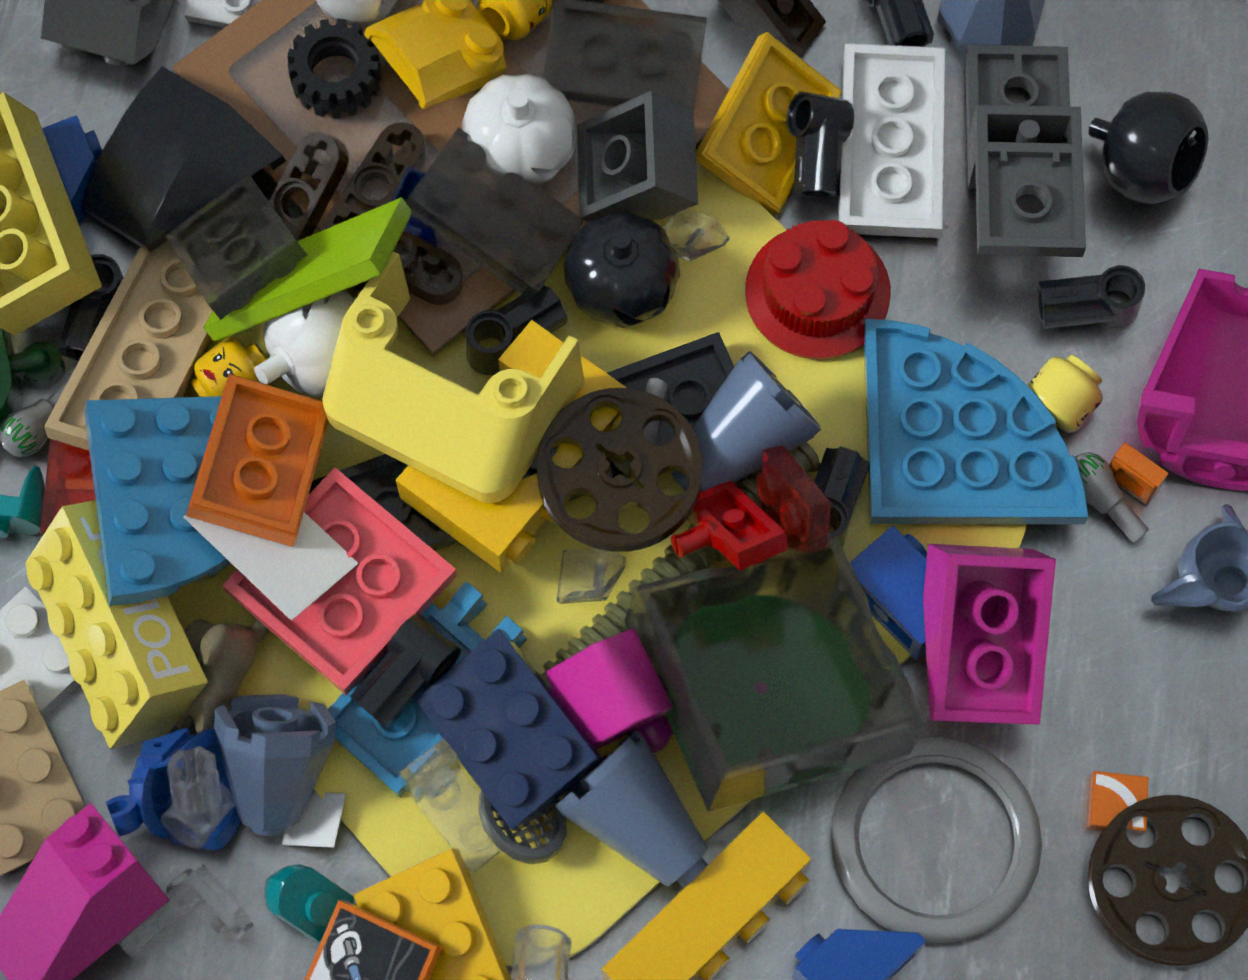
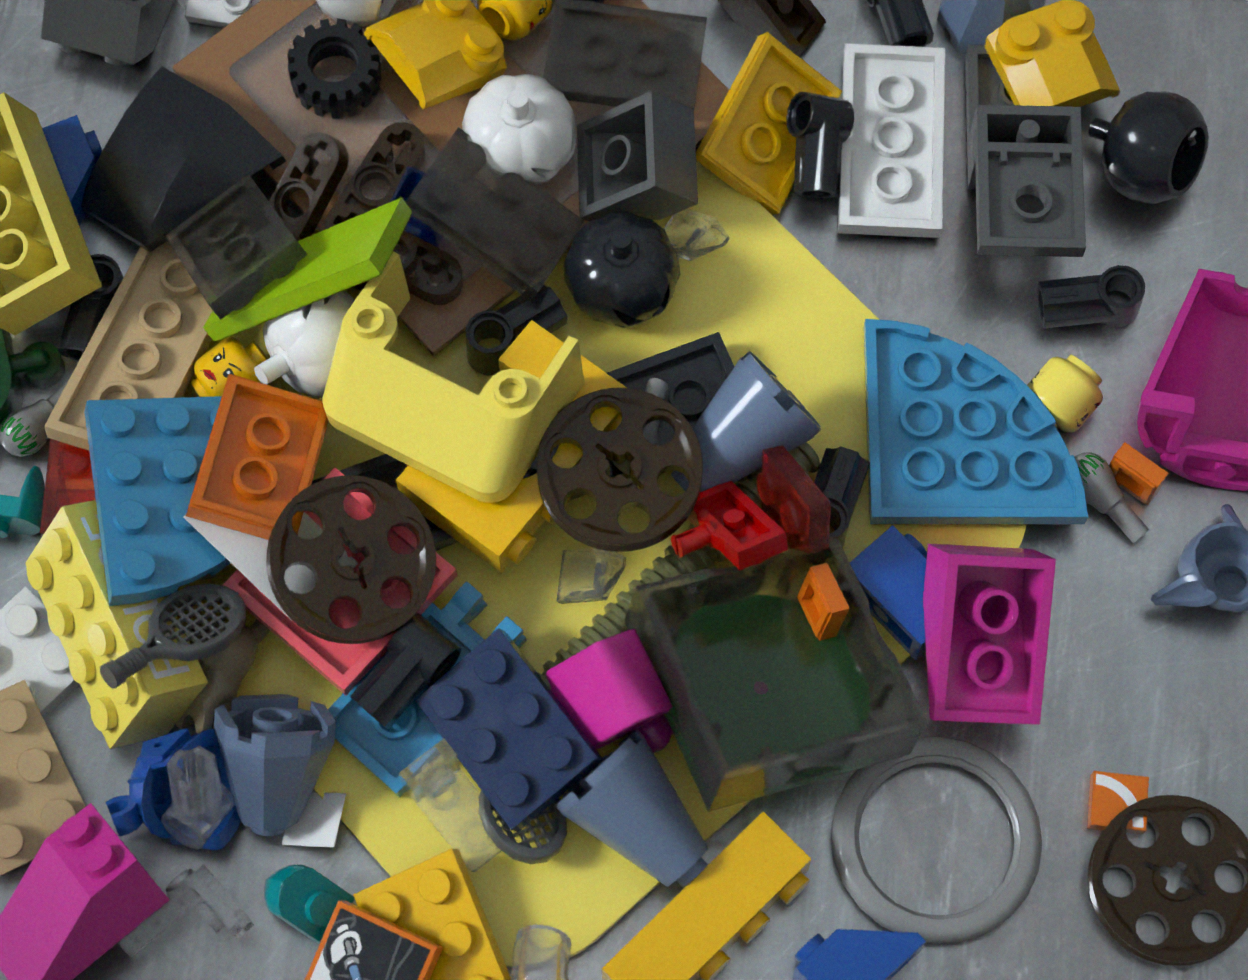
red piece [745,220,891,359] -> none
none -> dark grey piece [100,583,246,689]
none -> dark brown wedge [266,475,436,644]
none -> orange tile [797,563,850,641]
none -> yellow slope [985,0,1120,107]

